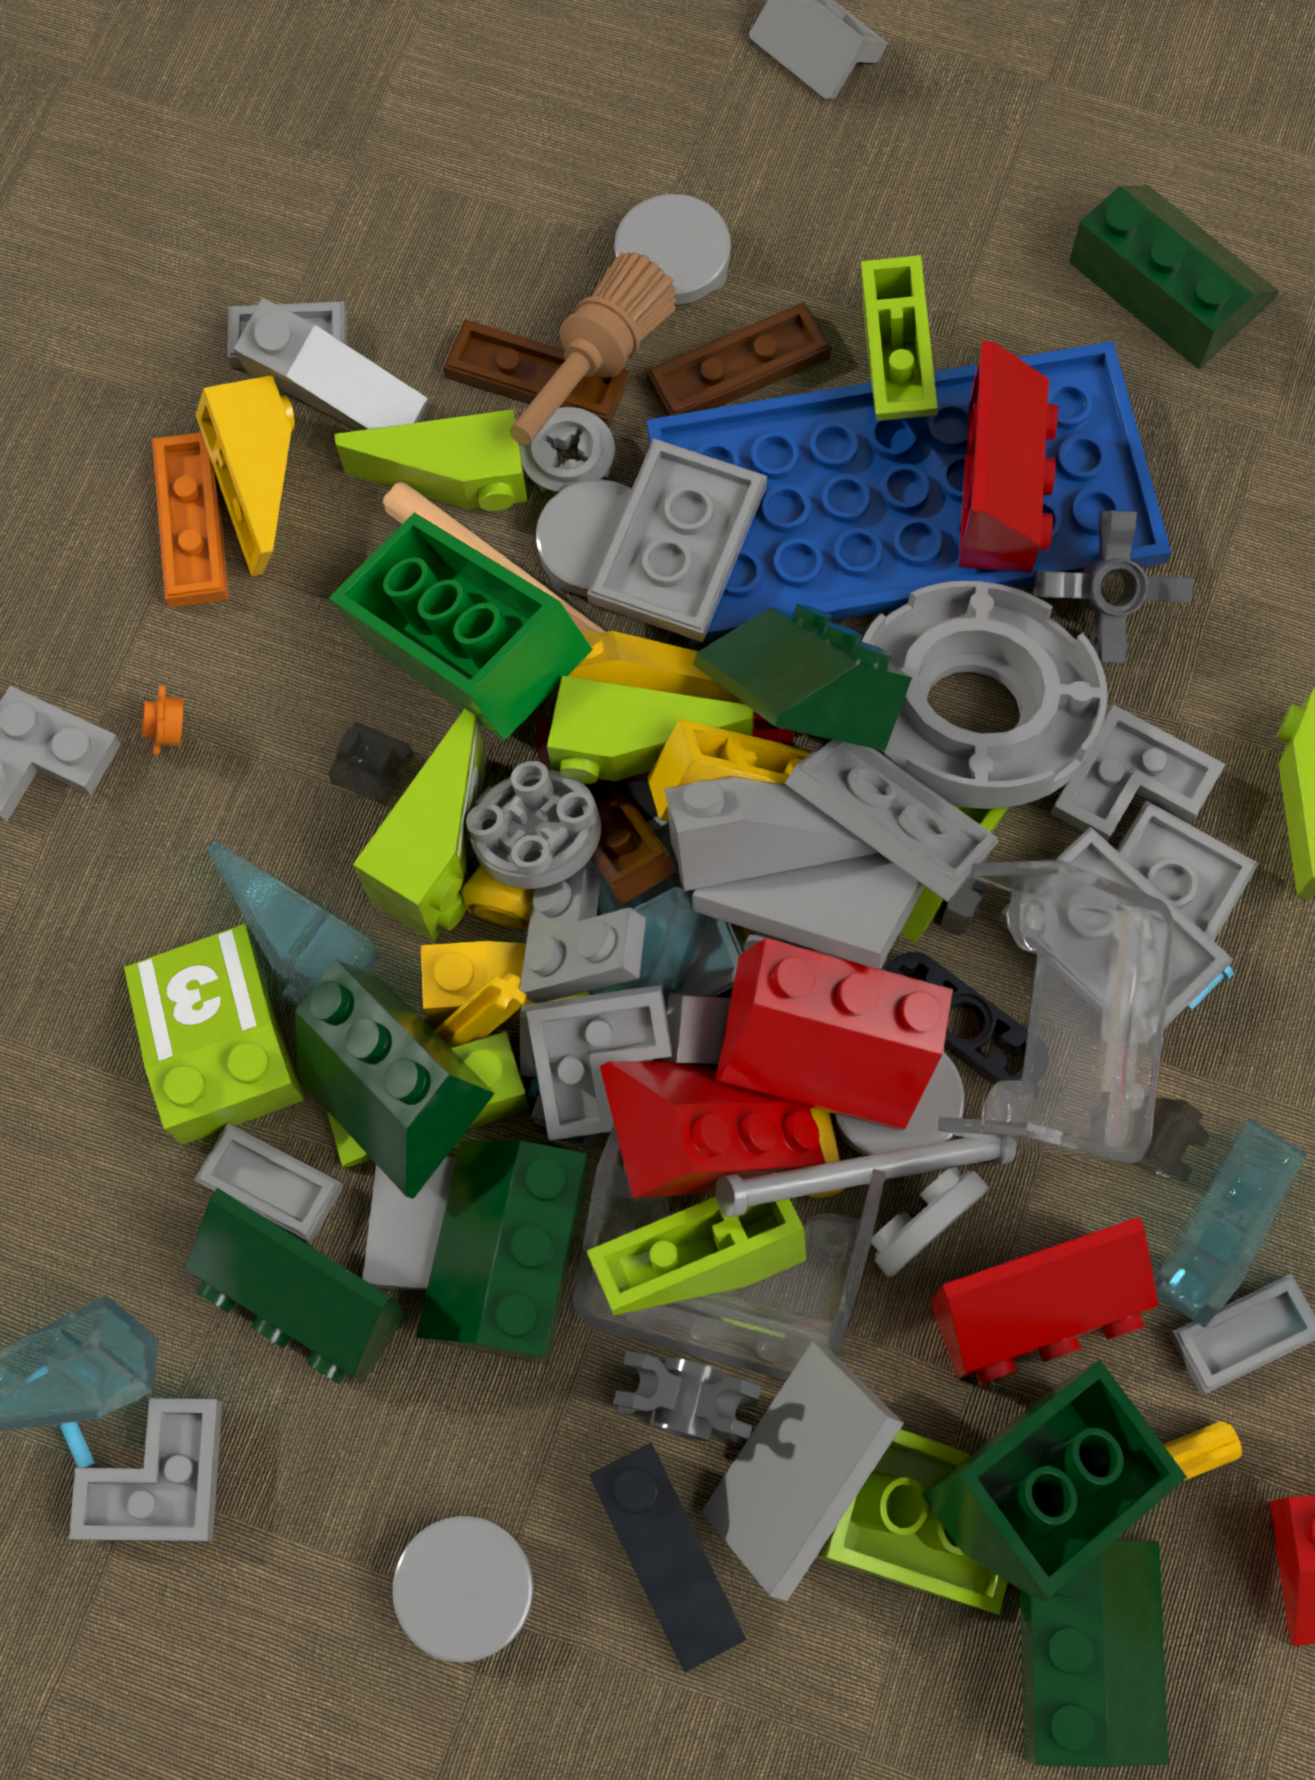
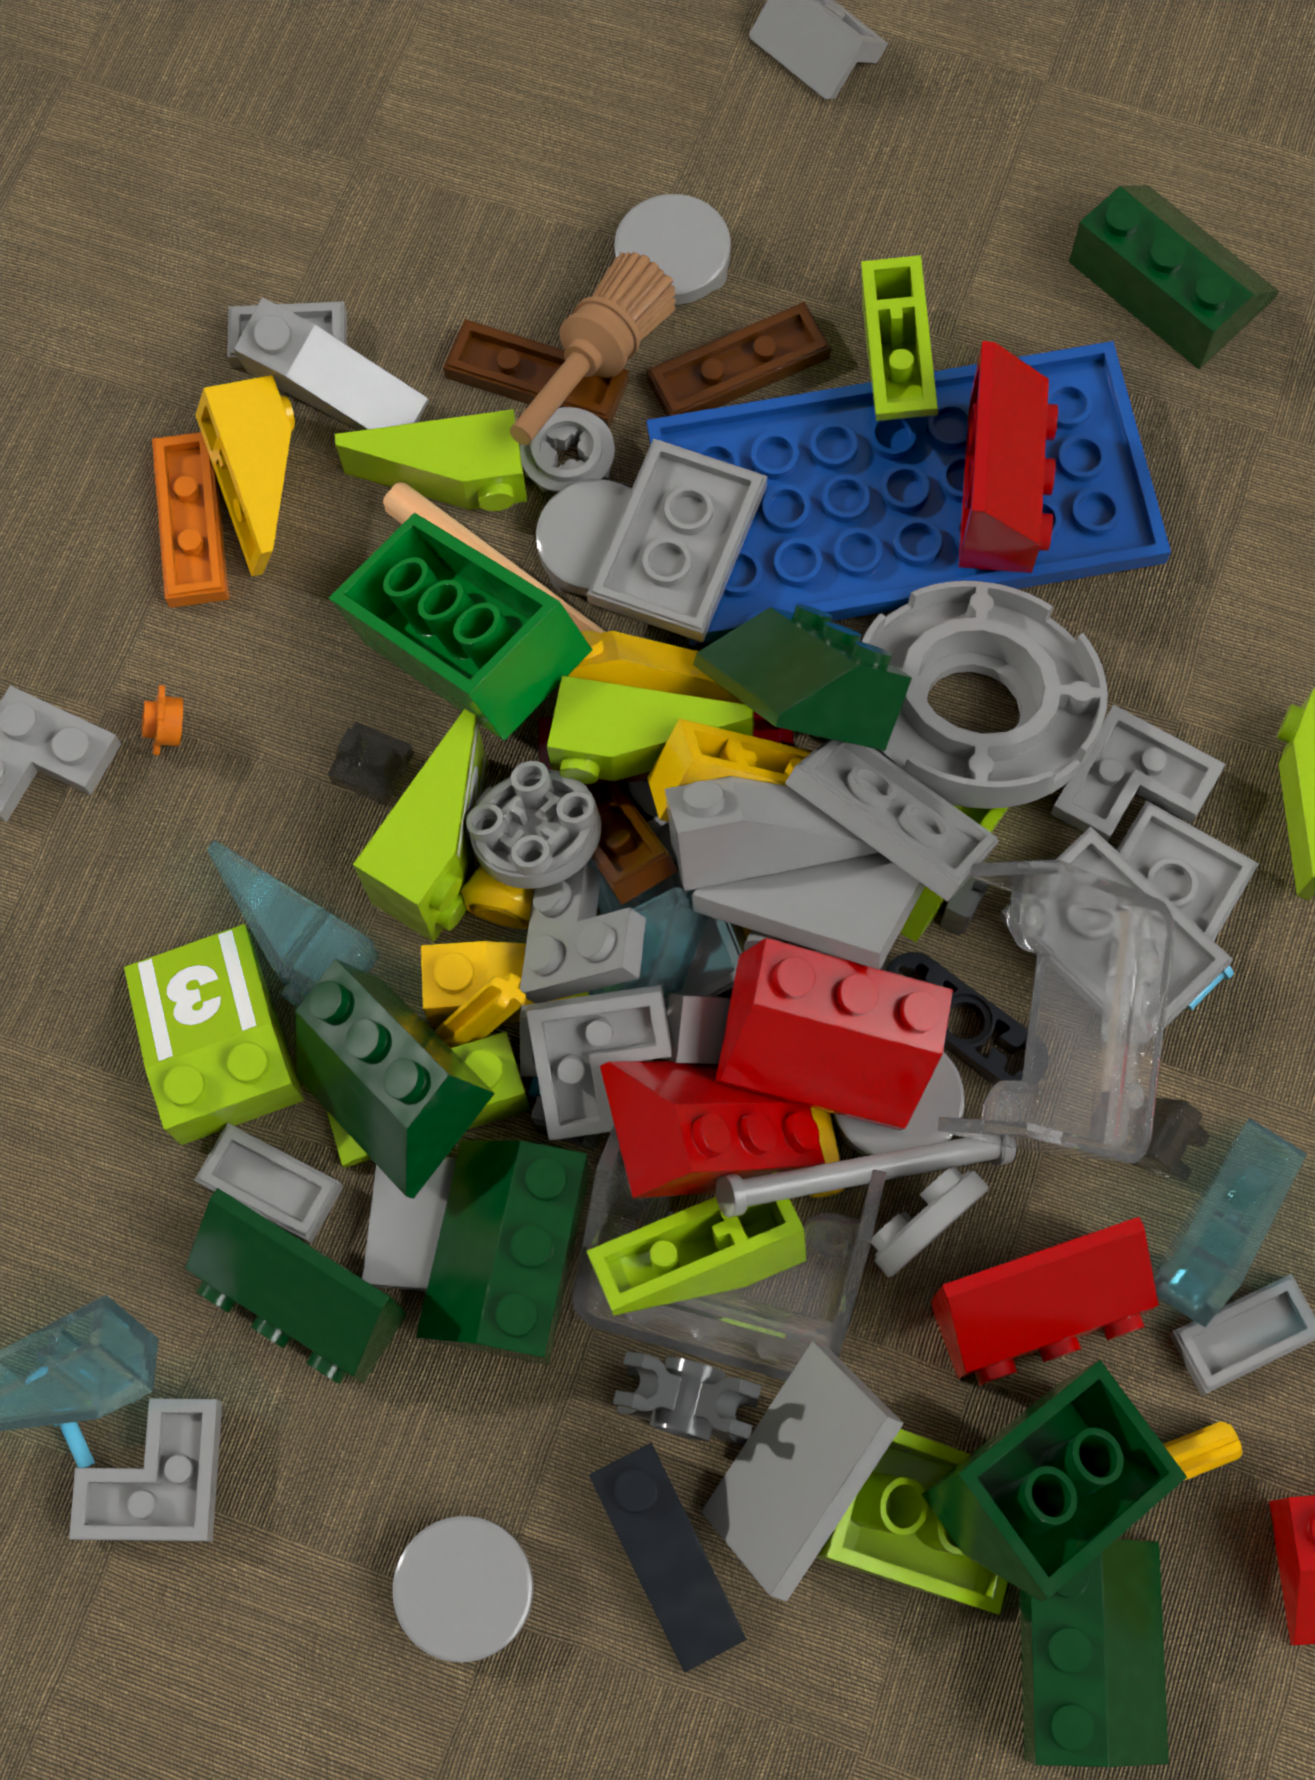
dark grey pin [1033,511,1193,663] -> none

